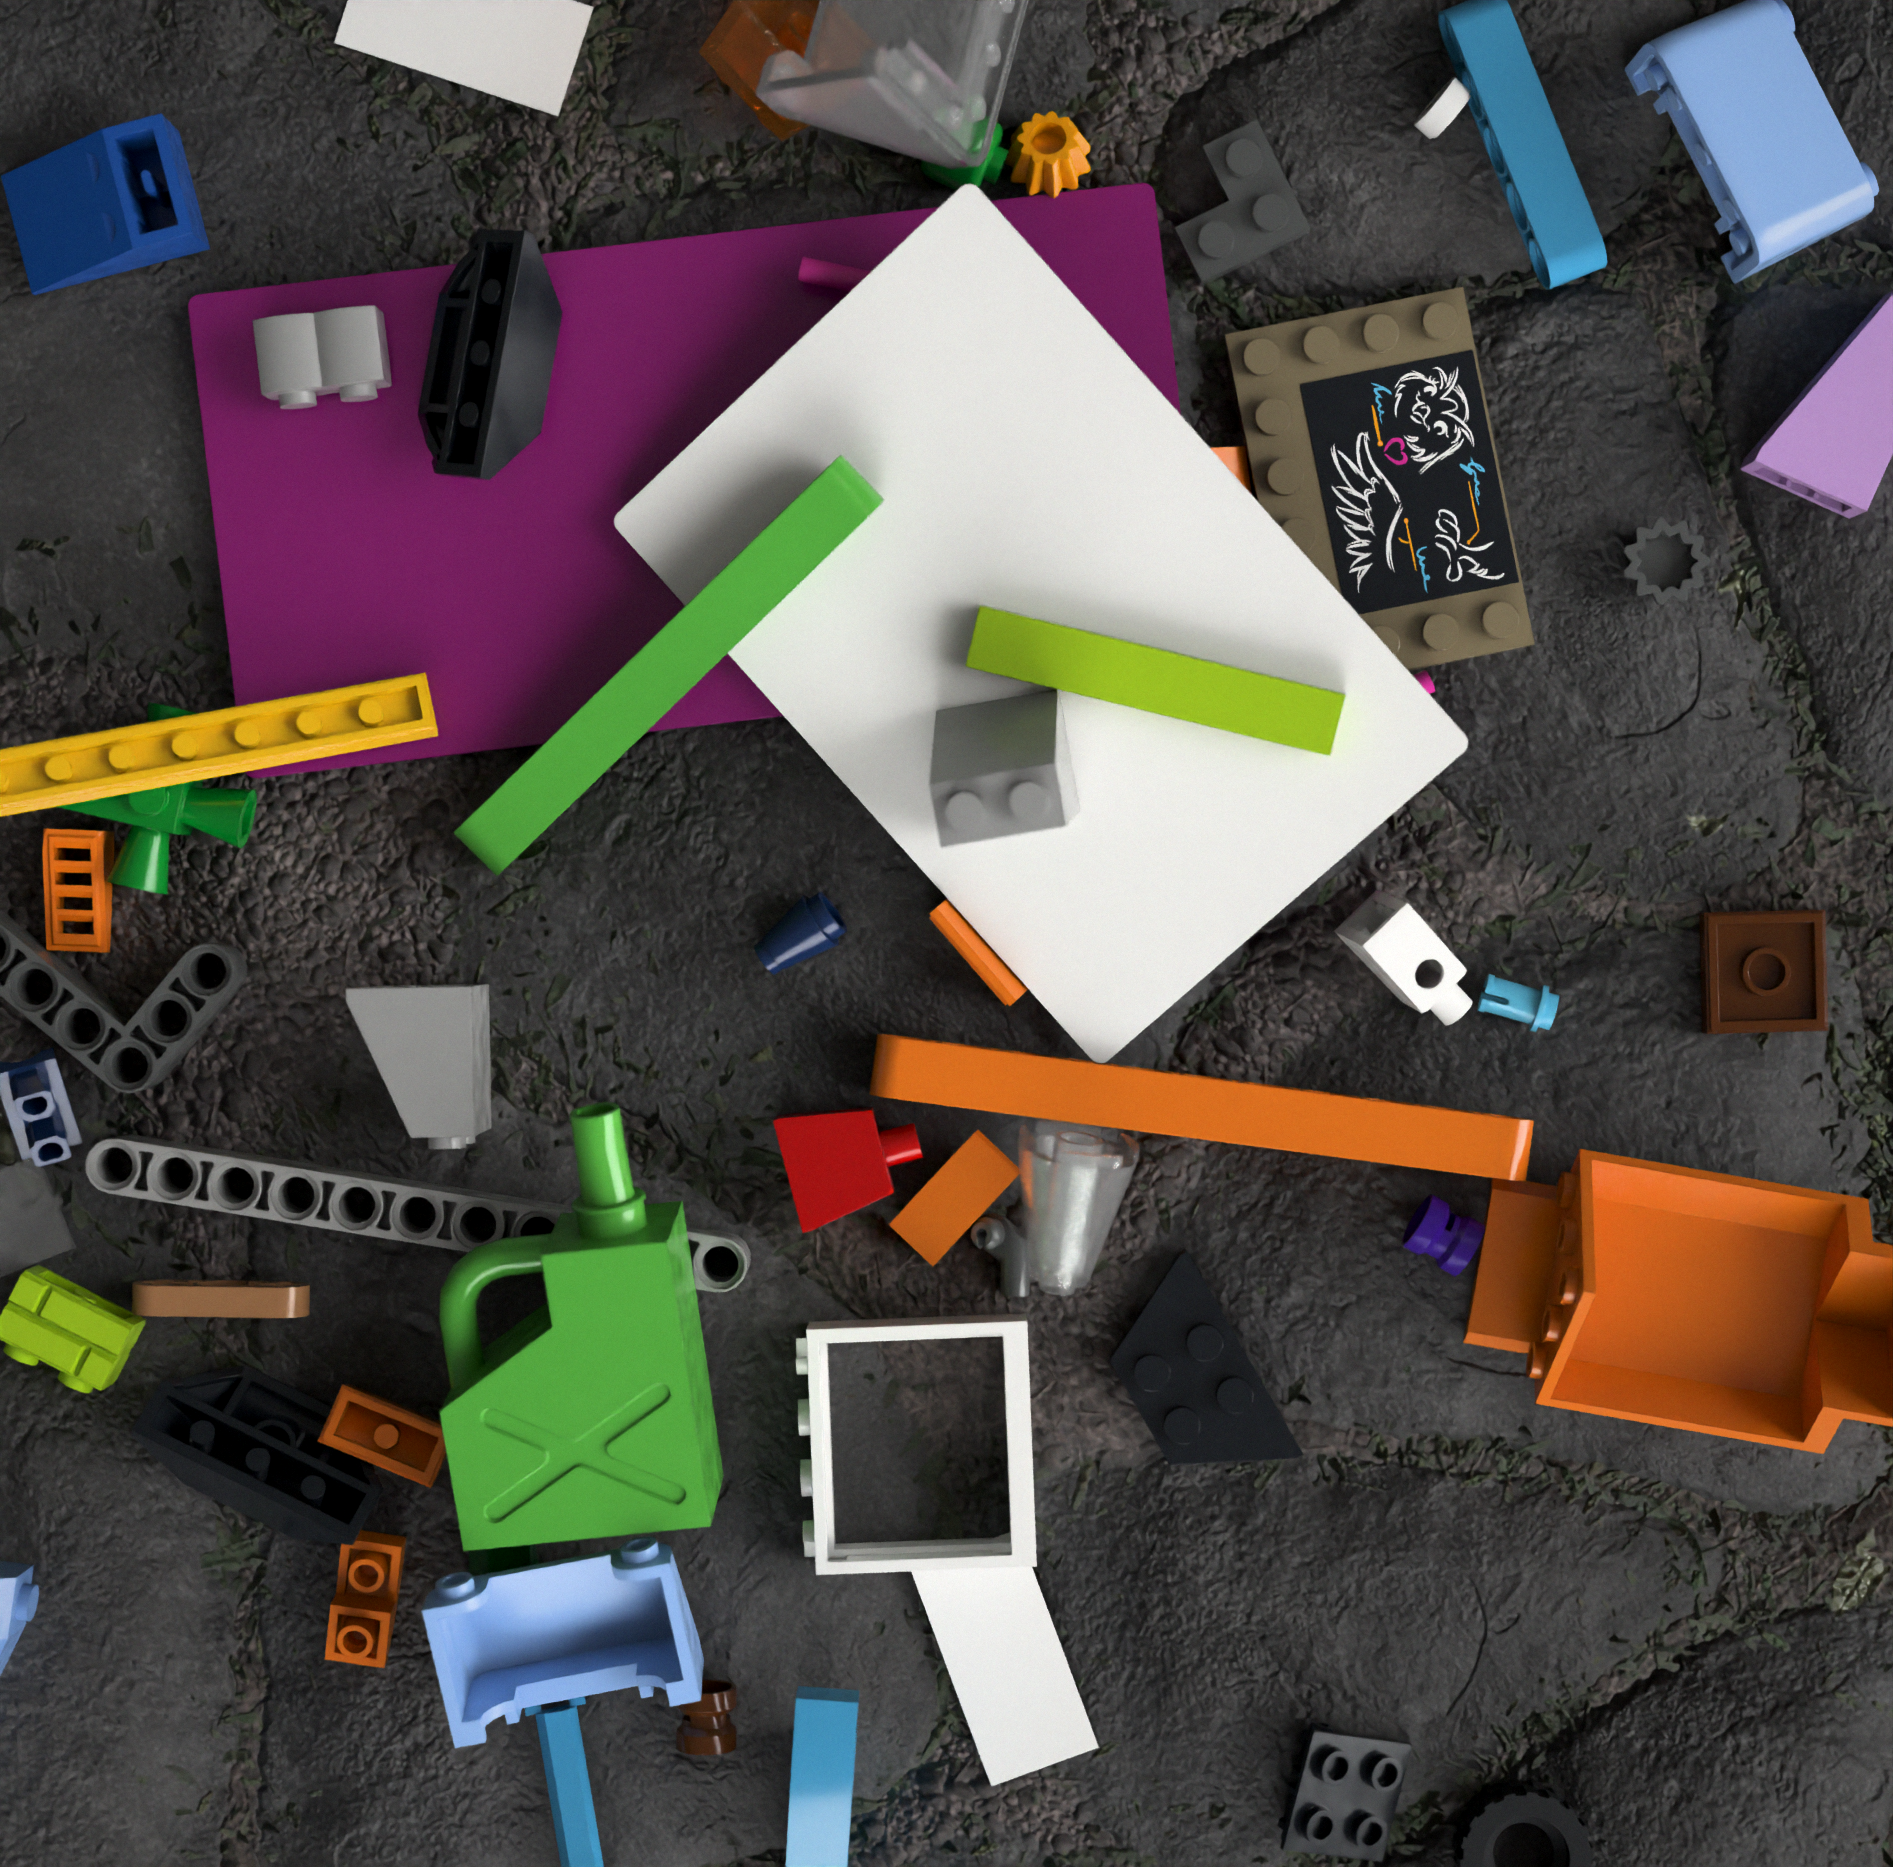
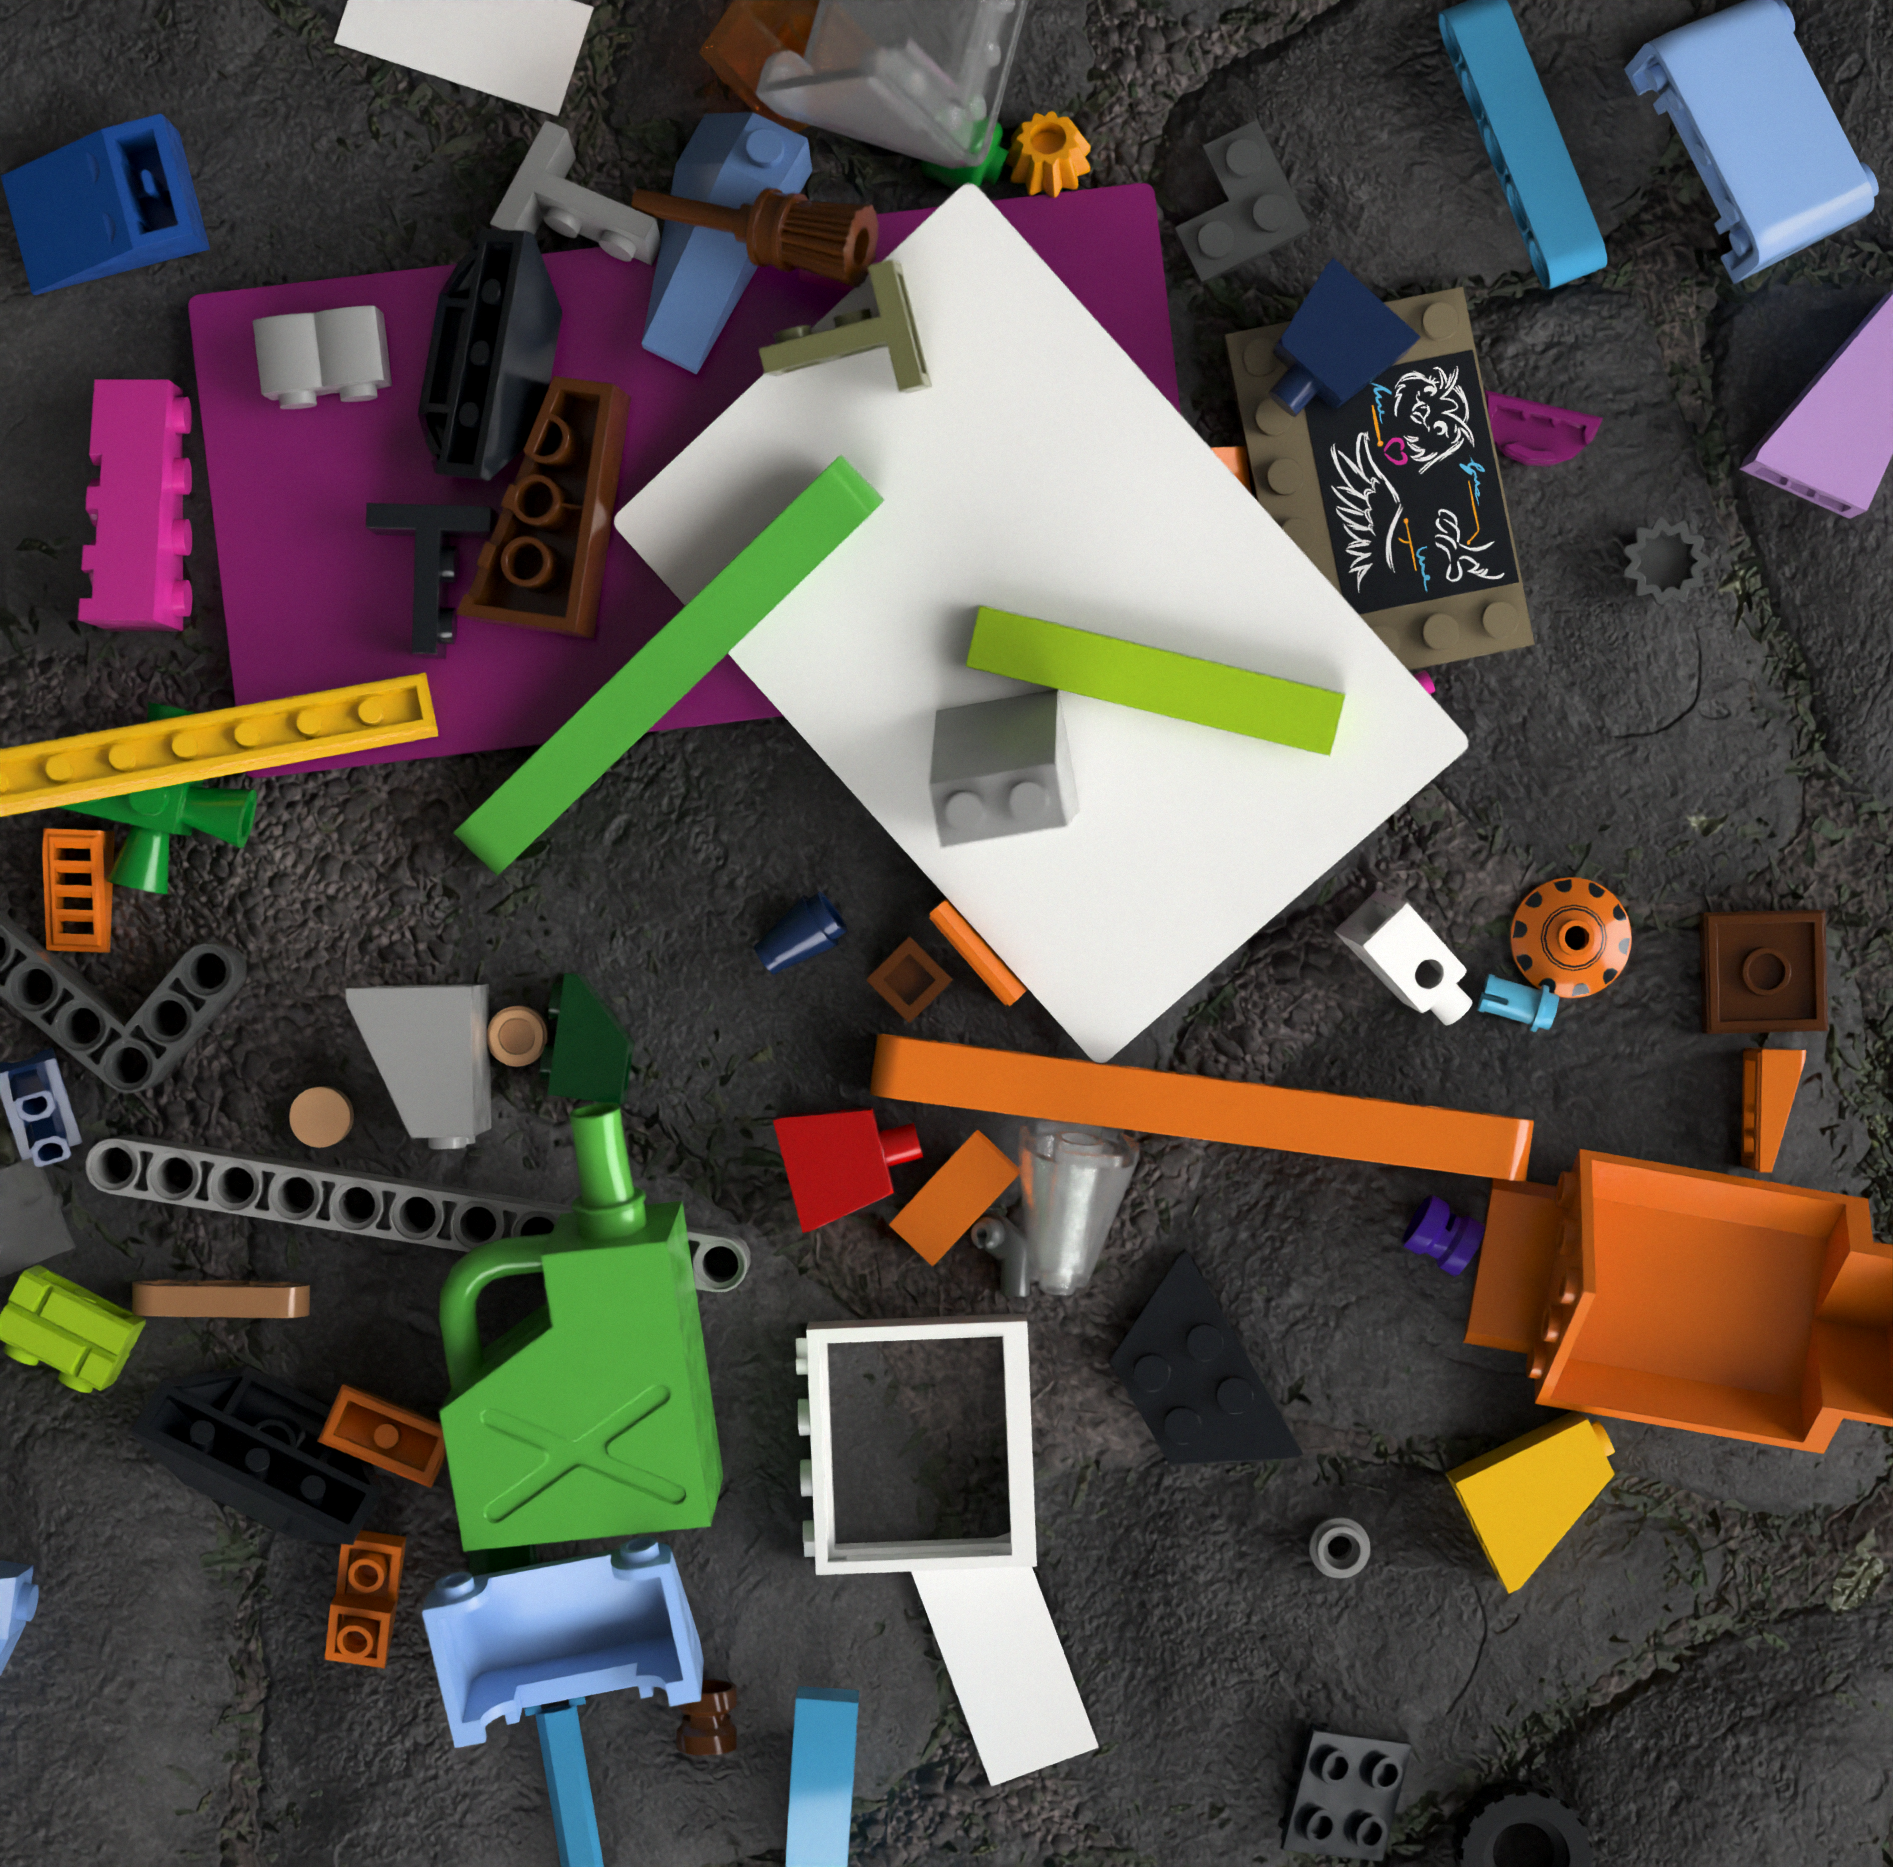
white tile [1414,77,1471,139] -> none
none -> dark pink wedge [78,379,192,631]
none -> light nougat tile [289,1086,354,1148]
none -> black bracket [366,503,499,659]
none -> reddish brown wedge [456,376,631,639]
none -> light nougat tile [487,1005,550,1067]
none -> light grey bracket [490,120,661,266]
none -> dark green slope [540,972,635,1105]
none -> reddish brown piece [631,187,879,288]
none -> medium blue wedge [642,112,813,375]
none -> olive bracket [759,259,932,393]
none -> reddish brown panel [866,936,953,1023]
none -> dark blue torso [1268,258,1421,417]
none -> light grey plate [1309,1516,1370,1578]
none -> yellow slope [1446,1411,1615,1594]
none -> magenta tile [1484,390,1603,467]
none -> orange dish [1510,877,1632,998]
none -> orange slope [1741,1047,1806,1173]

